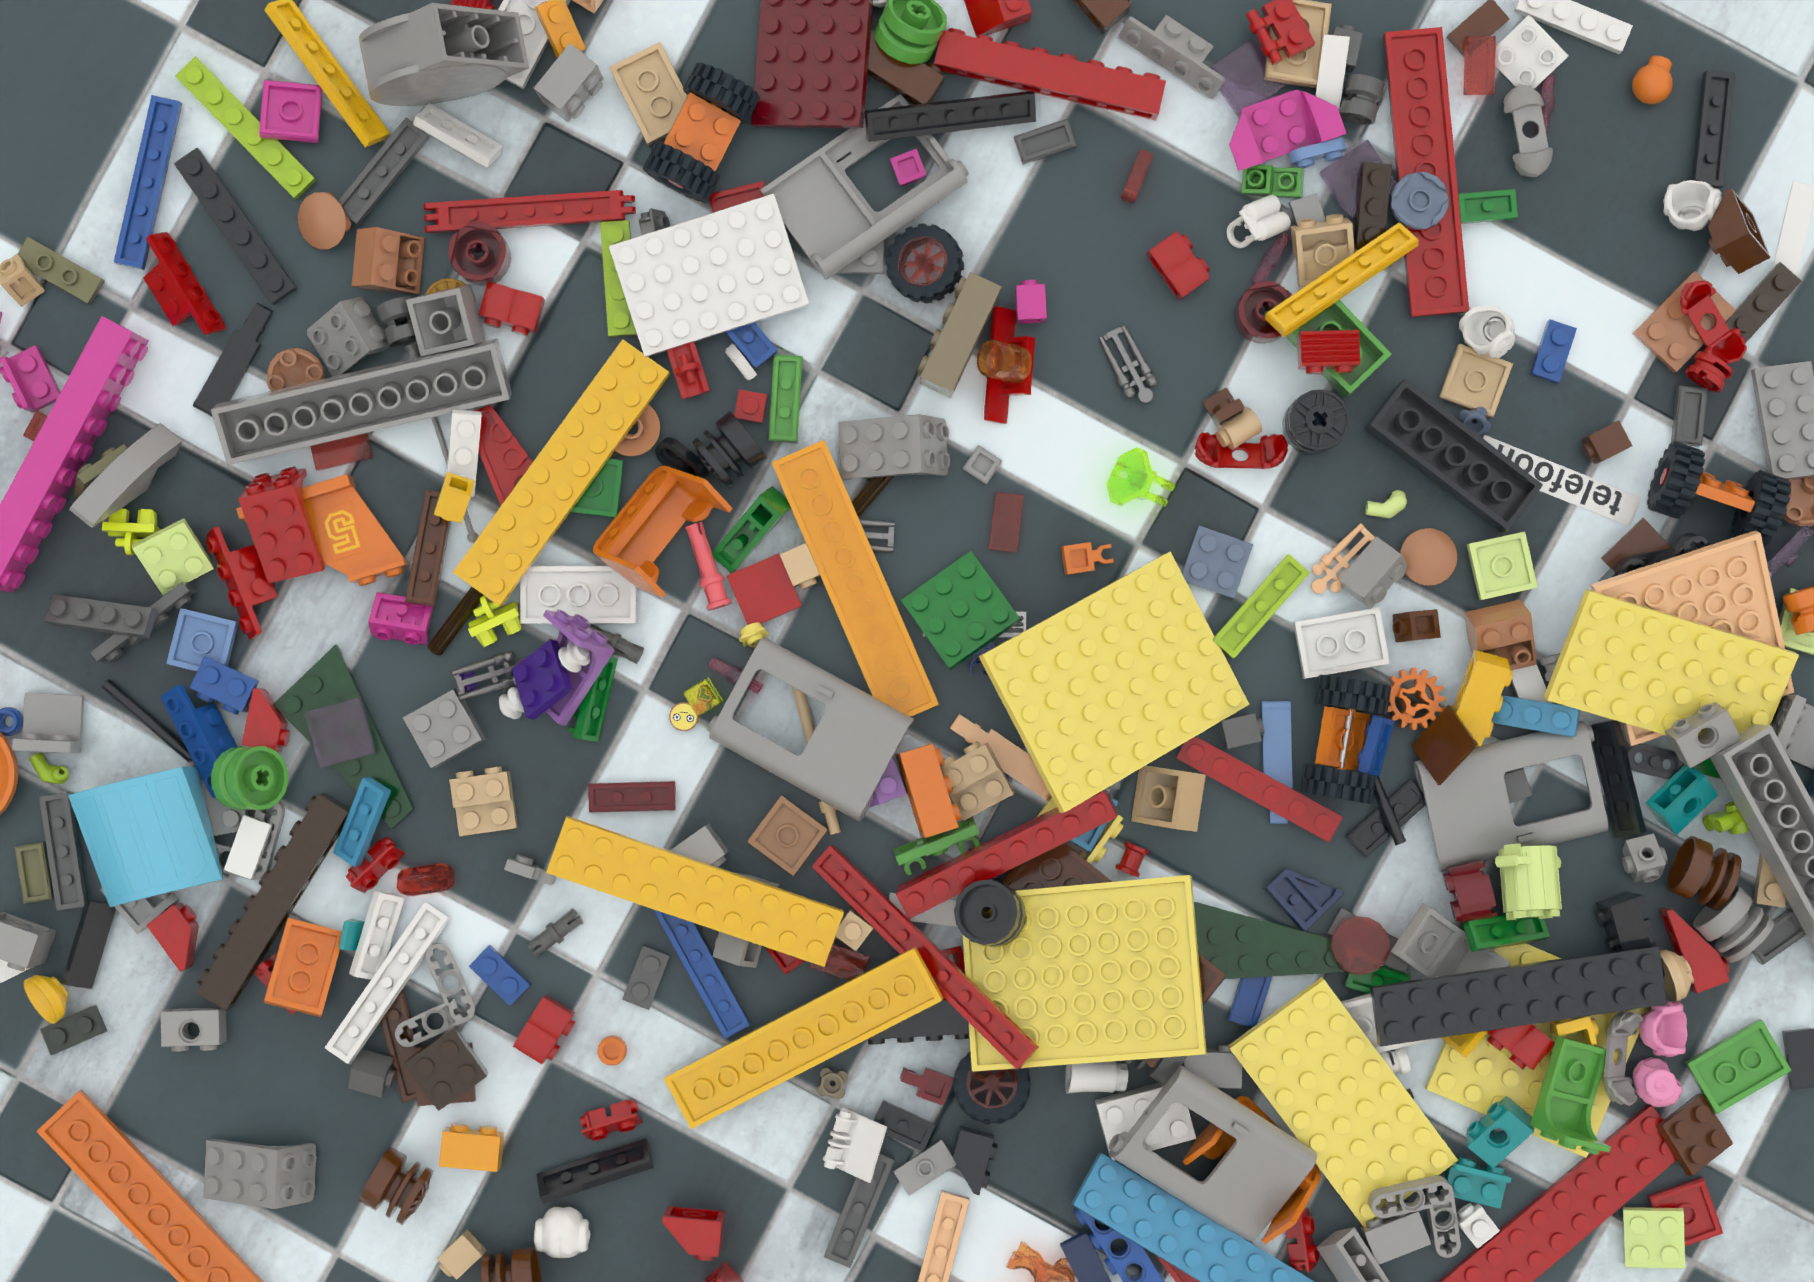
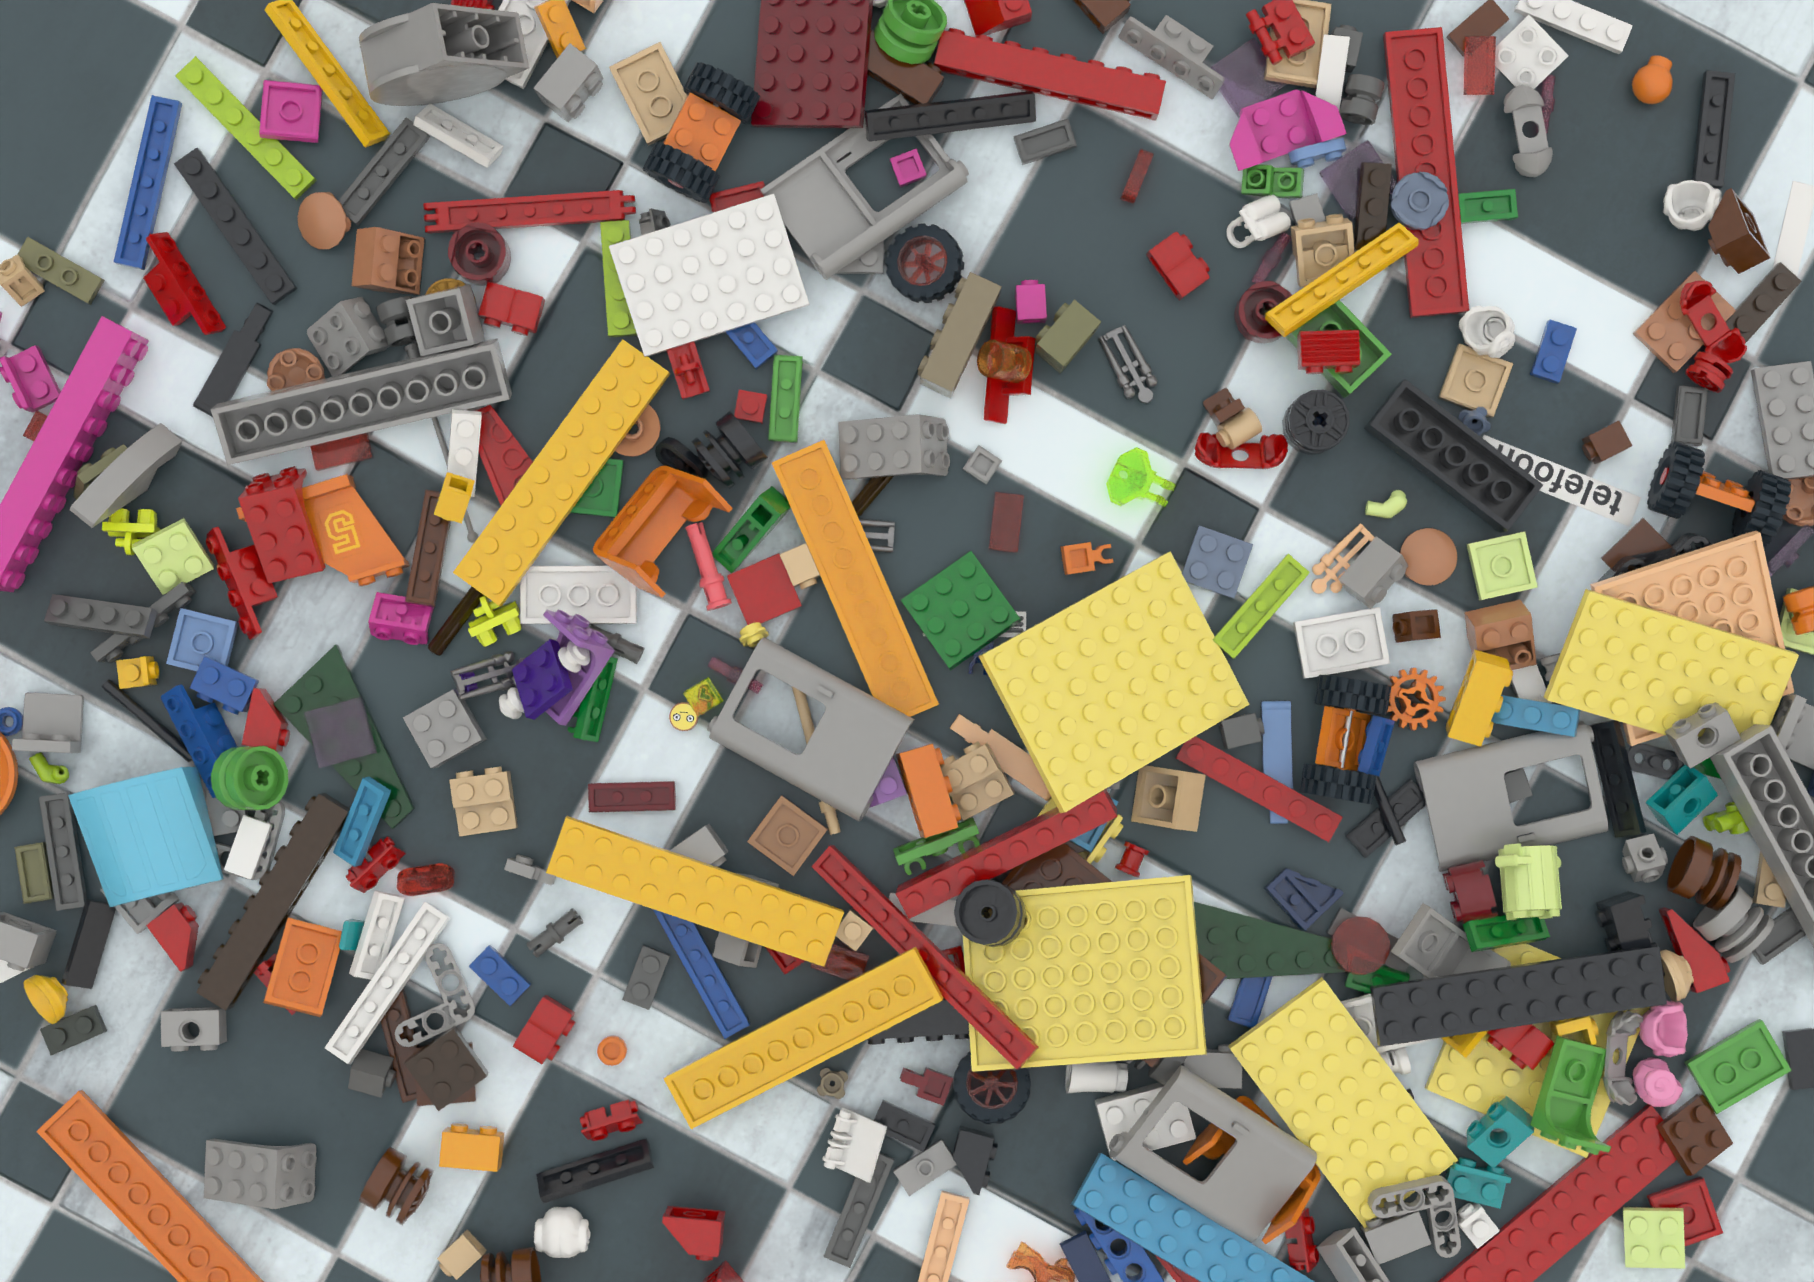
white tile [725,344,757,381] -> none
reddish brown piece [1411,705,1478,785] -> none
none -> yellow bracket [116,656,160,689]
none -> olive brick [1034,299,1101,374]

